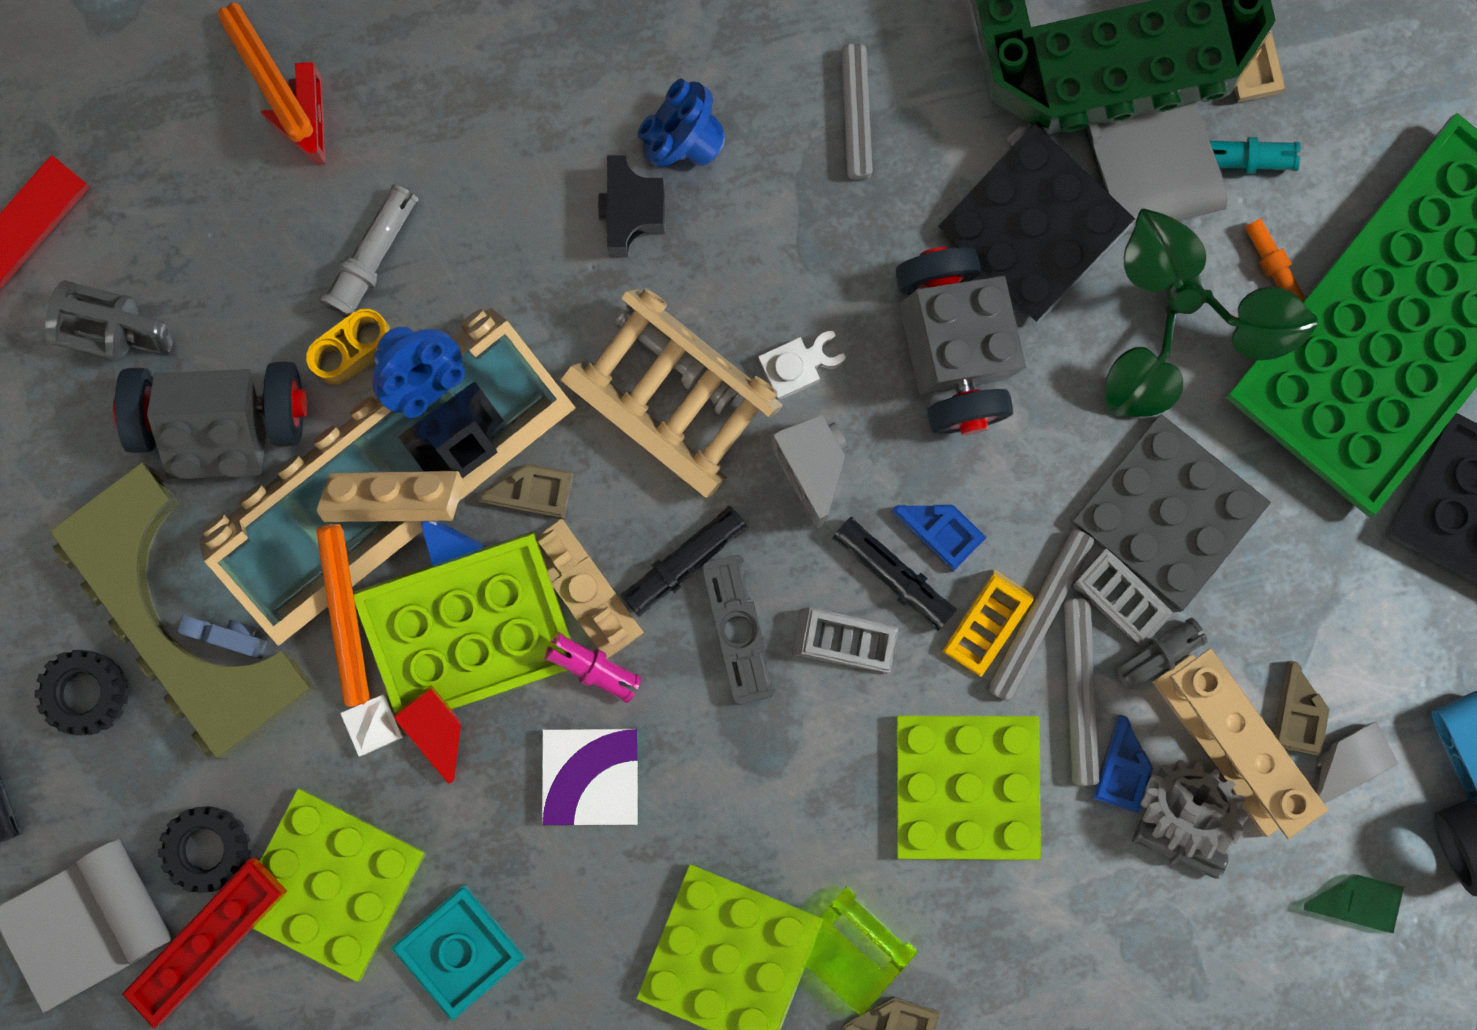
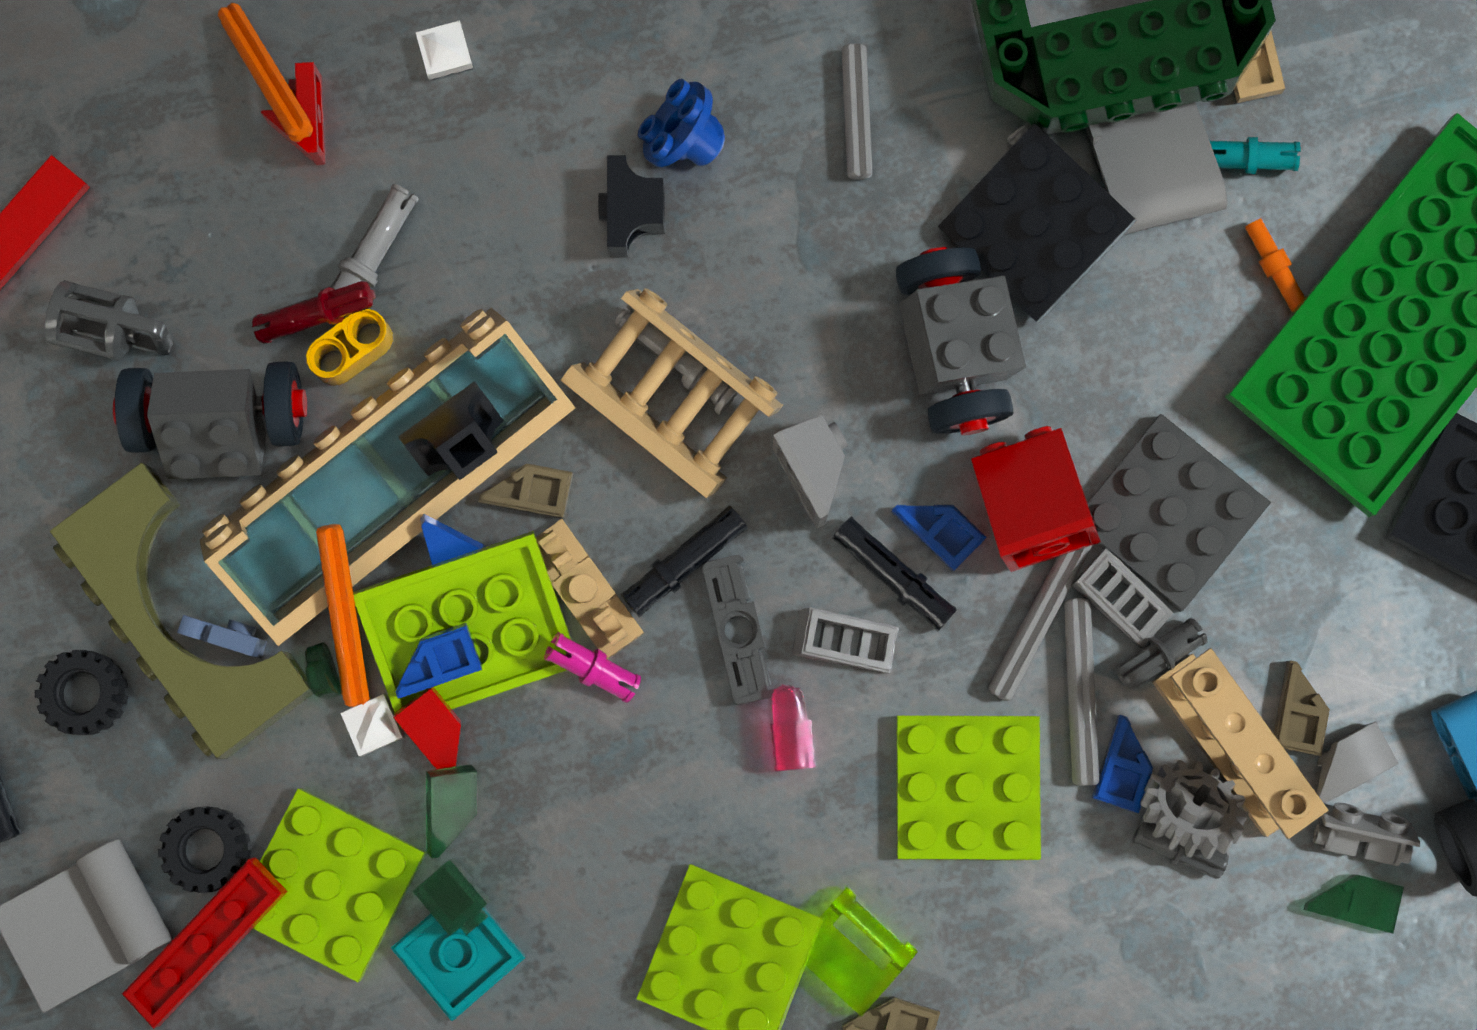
tan plate [316,471,464,522] -> none
blue plate [372,327,465,418] -> none
tile [542,729,638,825] -> none
white plate [758,331,846,401] -> none
yellow slope [942,569,1034,677] -> none
dark green plant [1104,209,1318,417] -> none
none -> dark red axle [252,281,376,344]
none -> clear green tile [305,642,342,699]
none -> blue tile [396,623,482,699]
none -> clear green brick [413,858,492,936]
none -> white tile [416,20,473,80]
none -> clear green tile [426,764,477,859]
none -> clear pink hinge [770,684,817,772]
none -> red slope [971,426,1101,572]
none -> light grey hinge [1313,803,1420,866]

